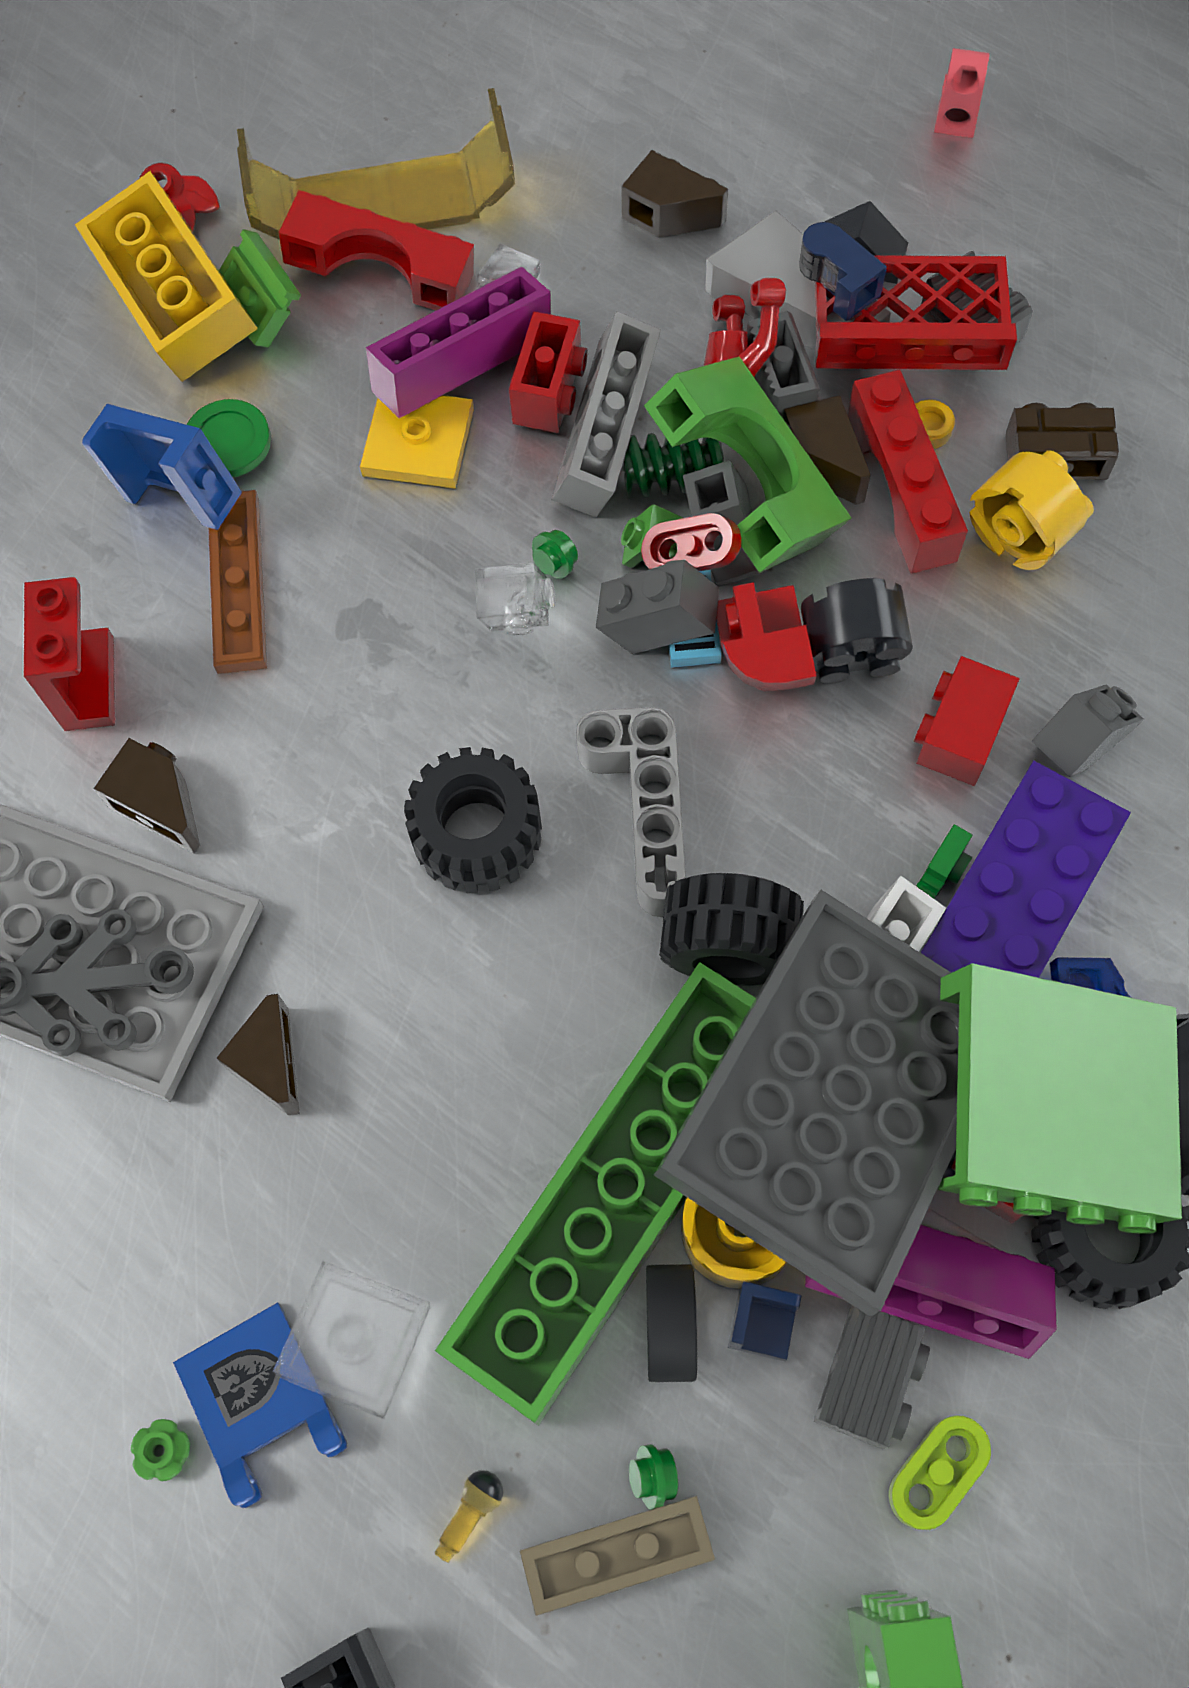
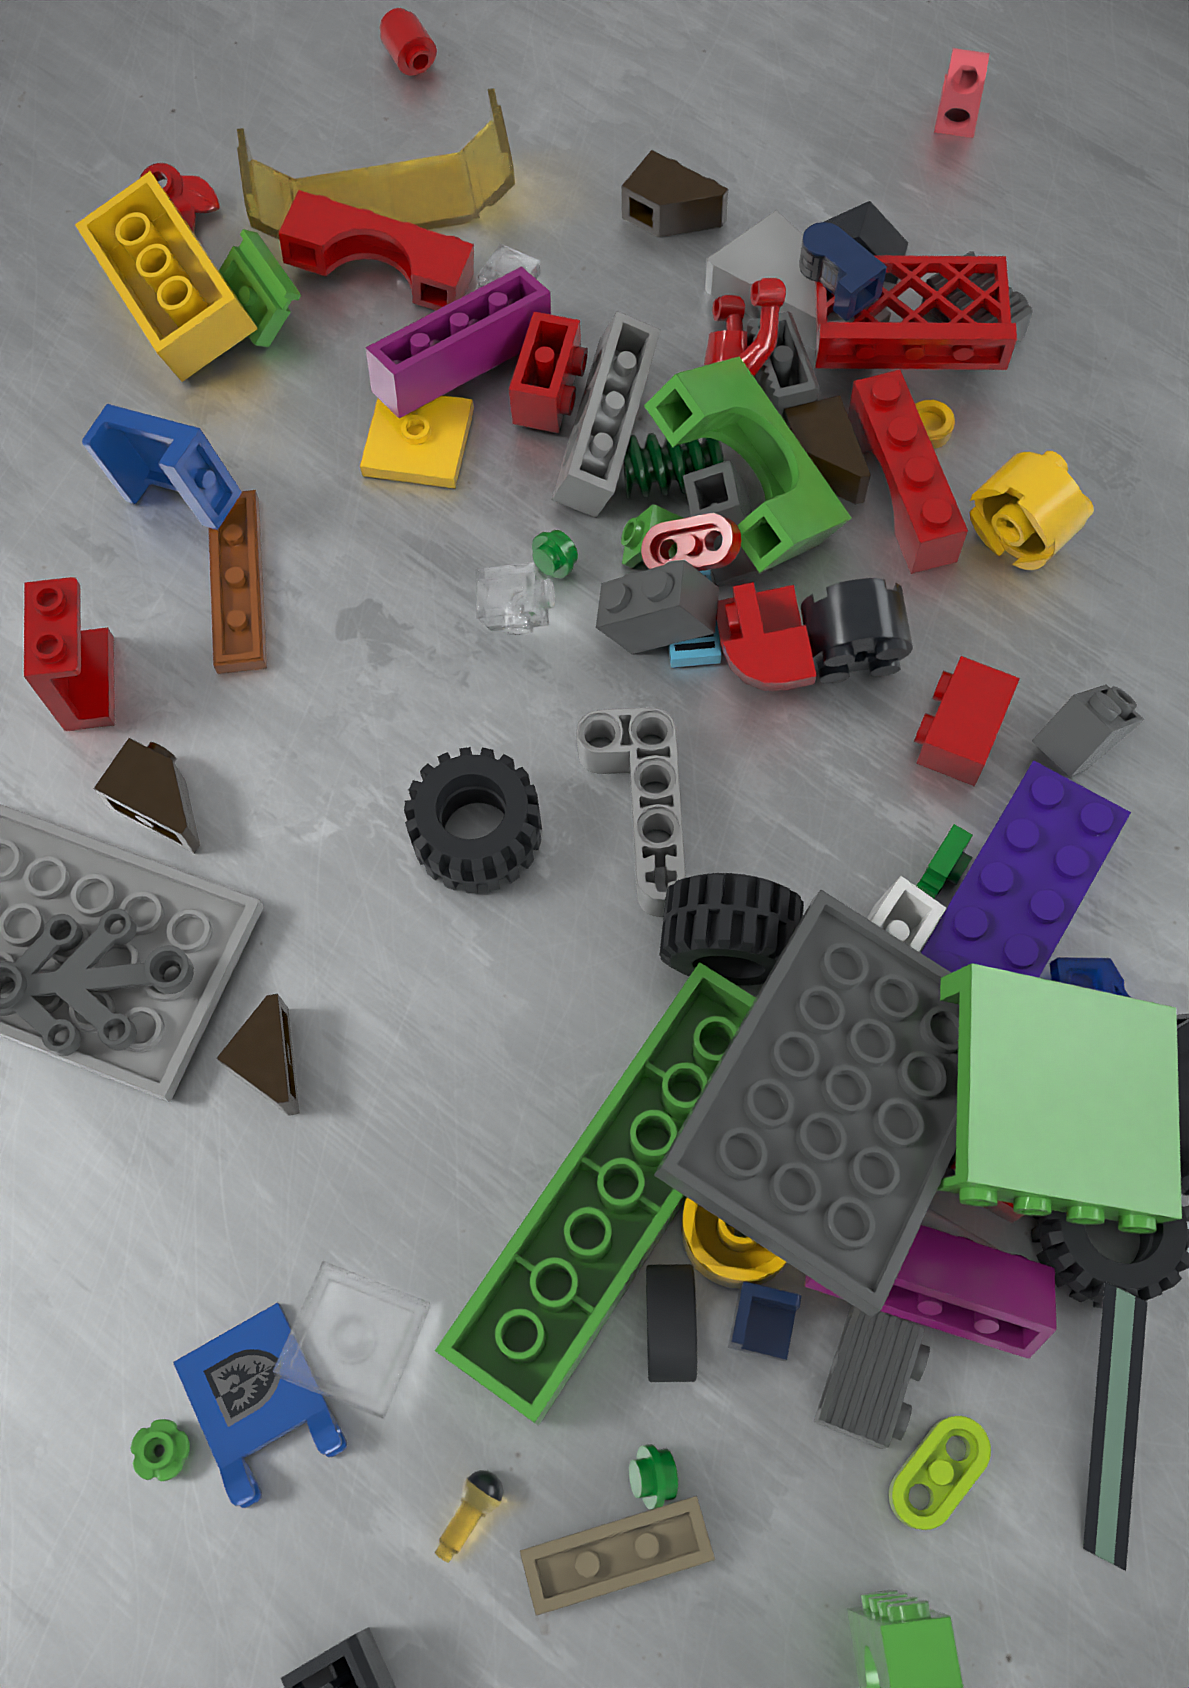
green piece [187,399,271,477] -> none
dark brown brick [1005,403,1119,480] -> none
none -> red brick [380,8,437,76]
none -> sticker [1083,1282,1148,1571]

